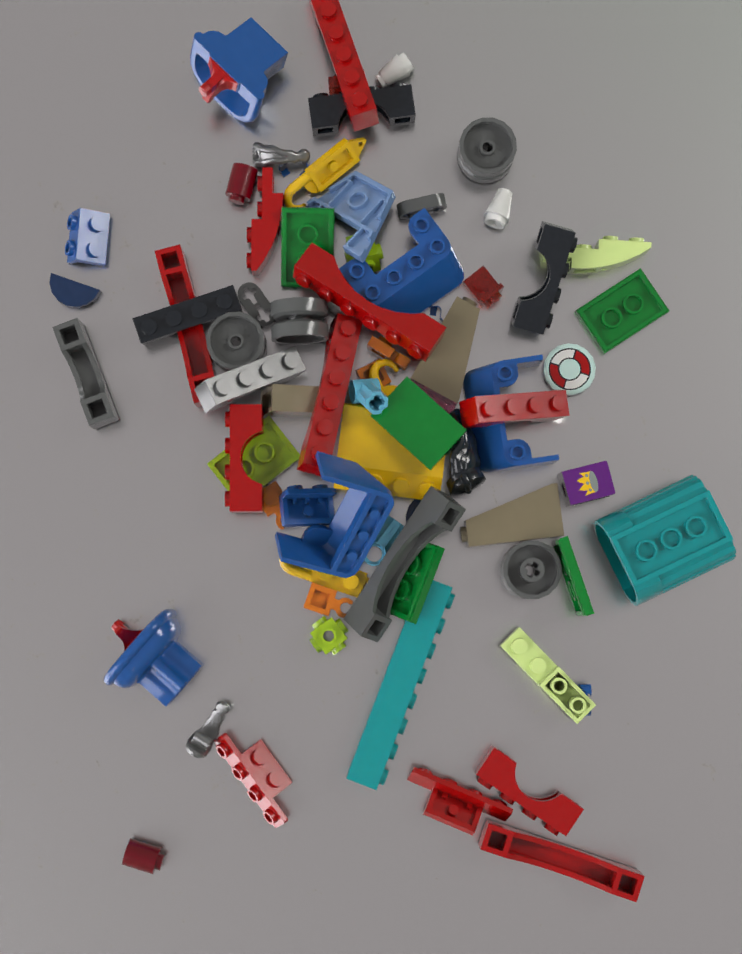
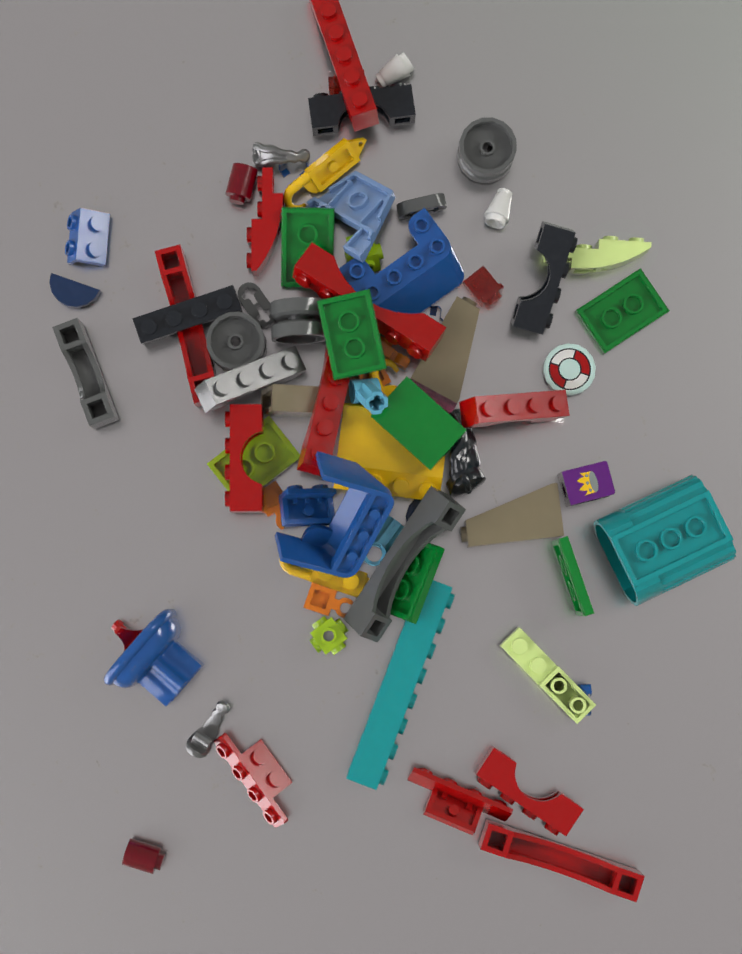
blue piece [190,17,288,123] -> none
blue windscreen [463,354,559,473] -> none
dark grey wheel [500,541,562,599] -> none
none -> green tile [317,289,387,381]

